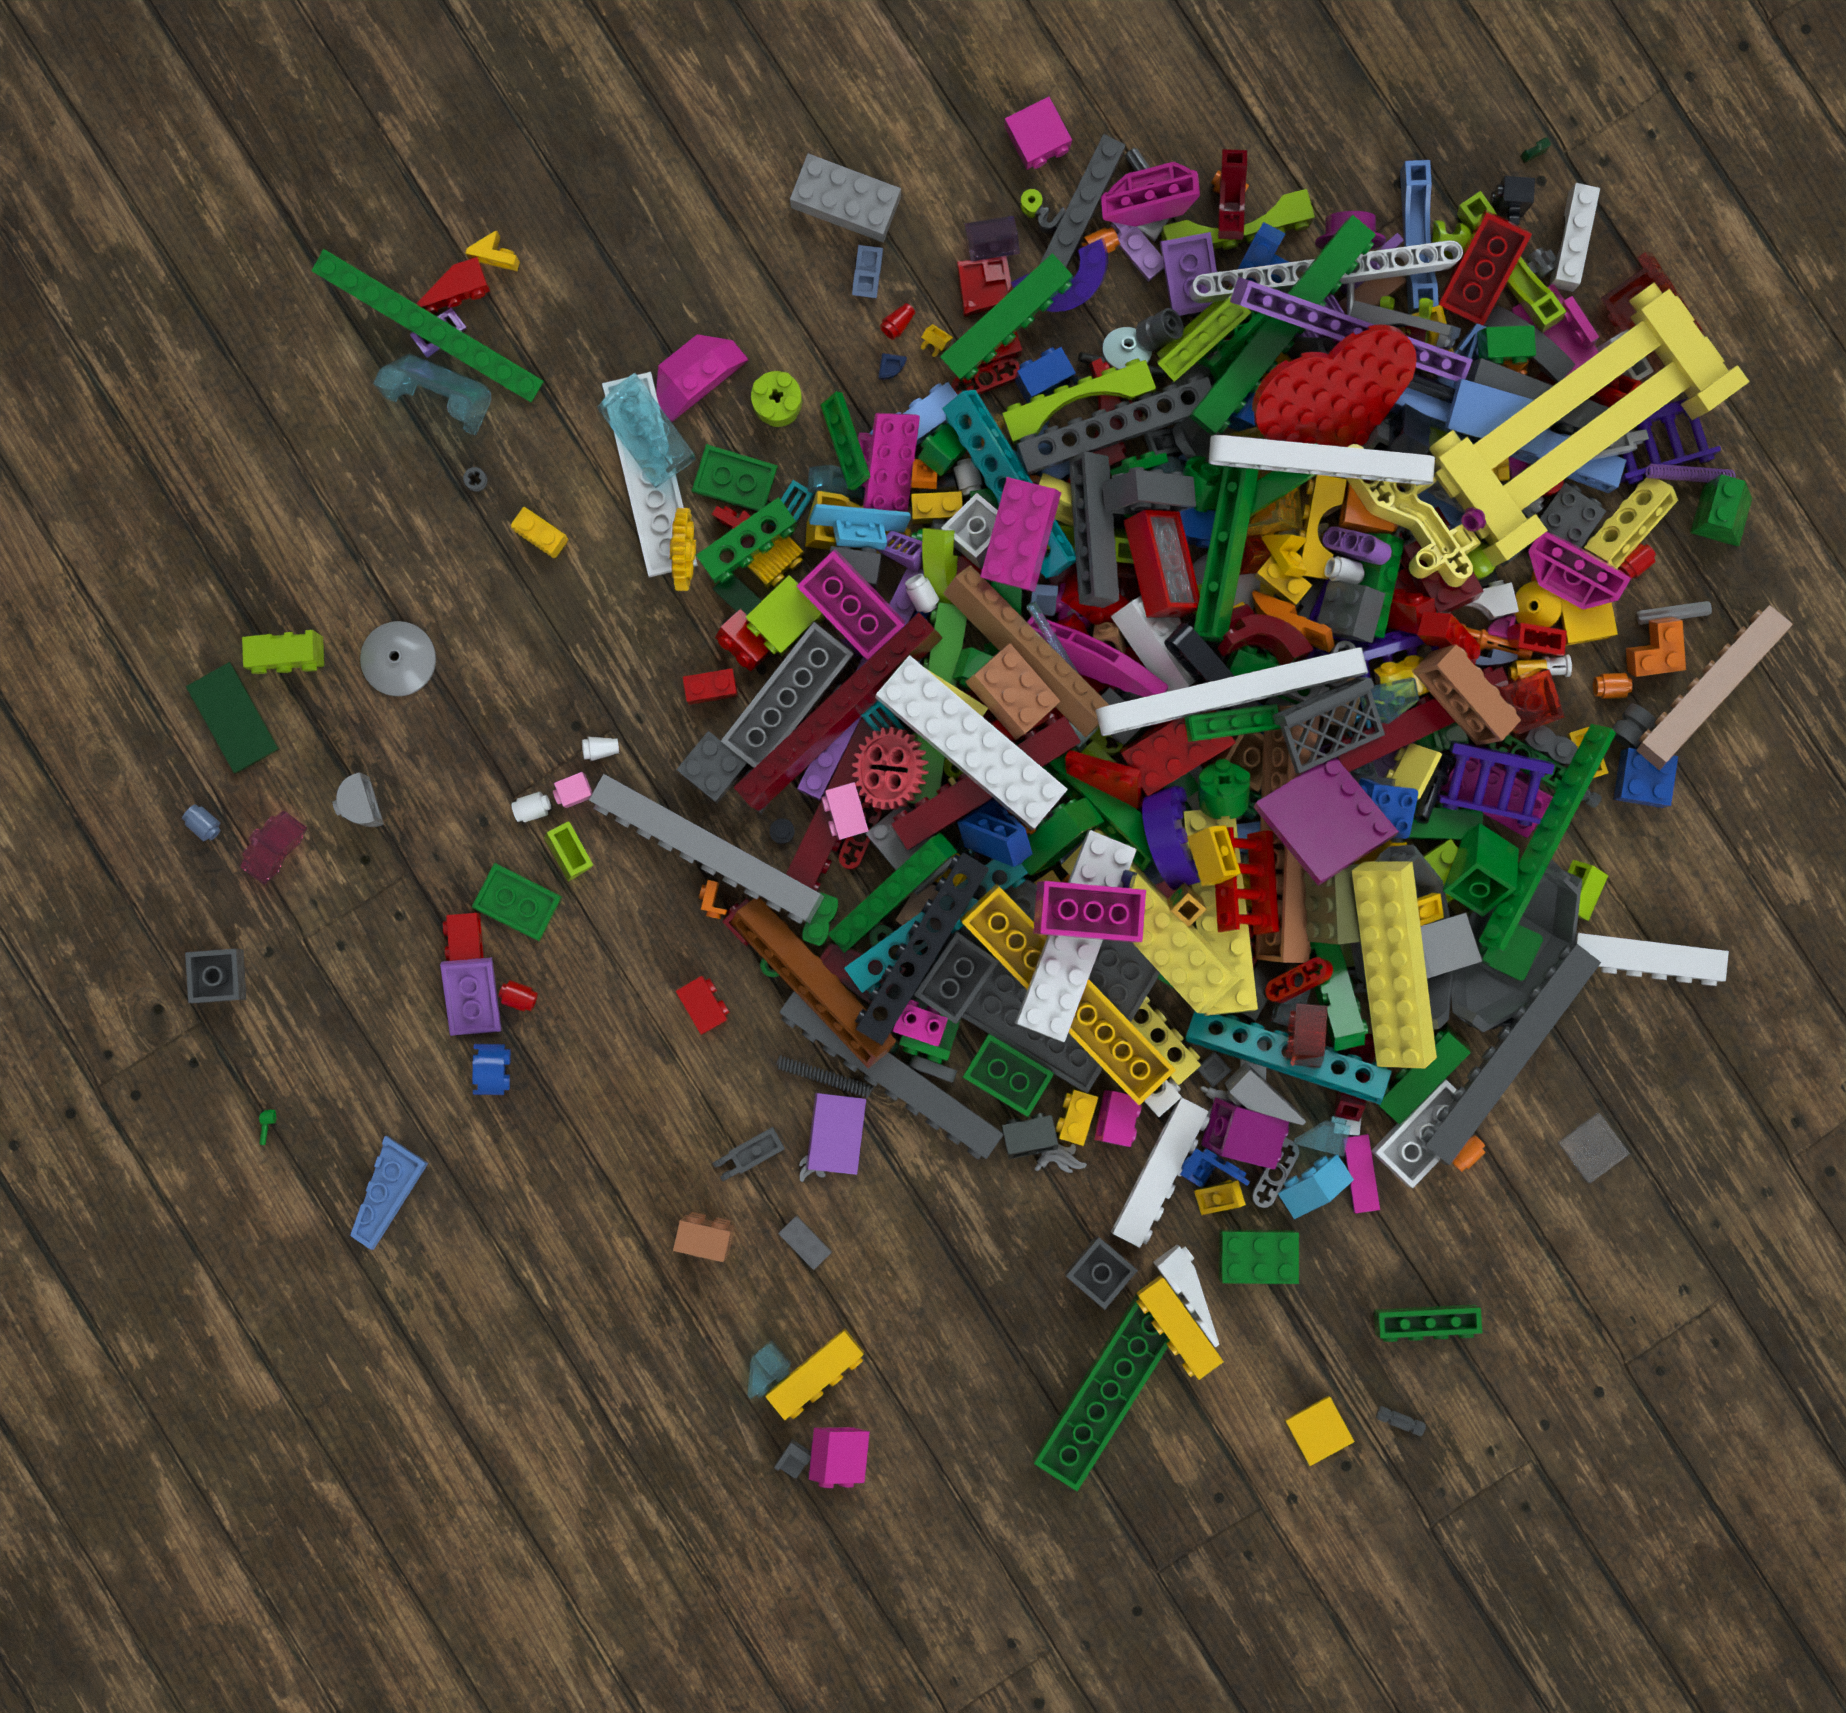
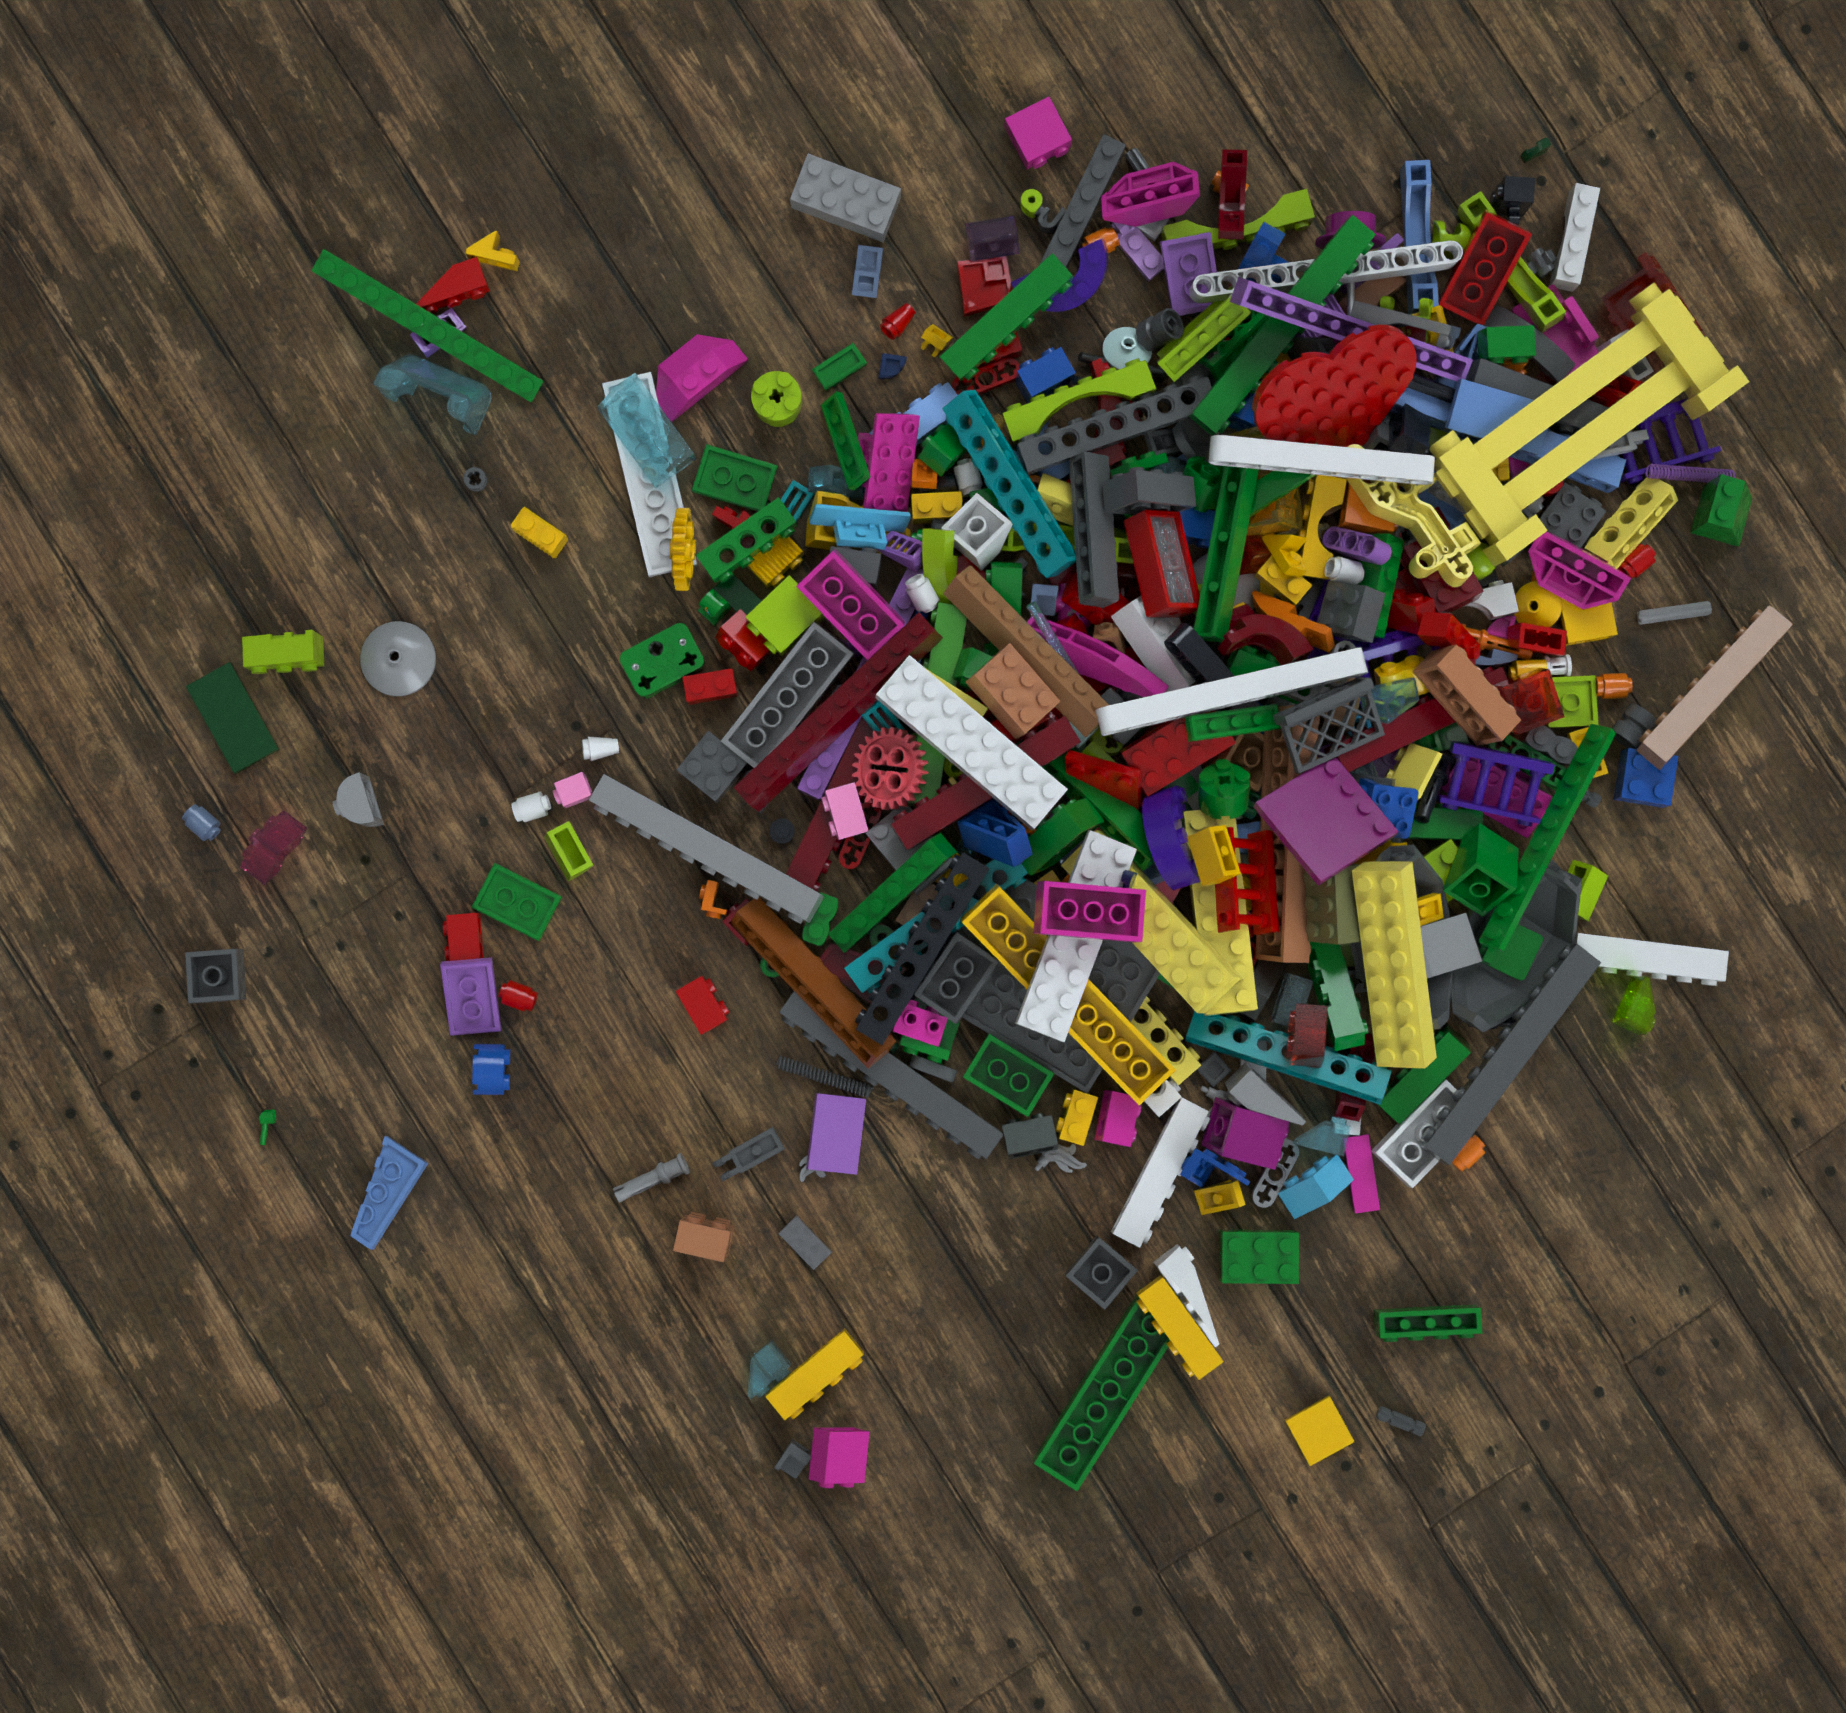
dark pink brick [980,477,1061,592] -> none
pearl gold brick [1166,883,1207,927] -> none
red beam [1265,957,1333,1003] -> none
magenta plate [1461,507,1486,532] -> none
clear tile [1557,1113,1630,1184] -> none
orange brick [1626,617,1686,677] -> none
none -> light grey pin [613,1153,690,1202]
none -> green axle [620,623,705,699]
none -> green leg [698,589,732,627]
none -> green tile [812,342,867,391]
none -> lime plate [1545,675,1599,728]
none -> clear neon green slope [1612,976,1656,1035]

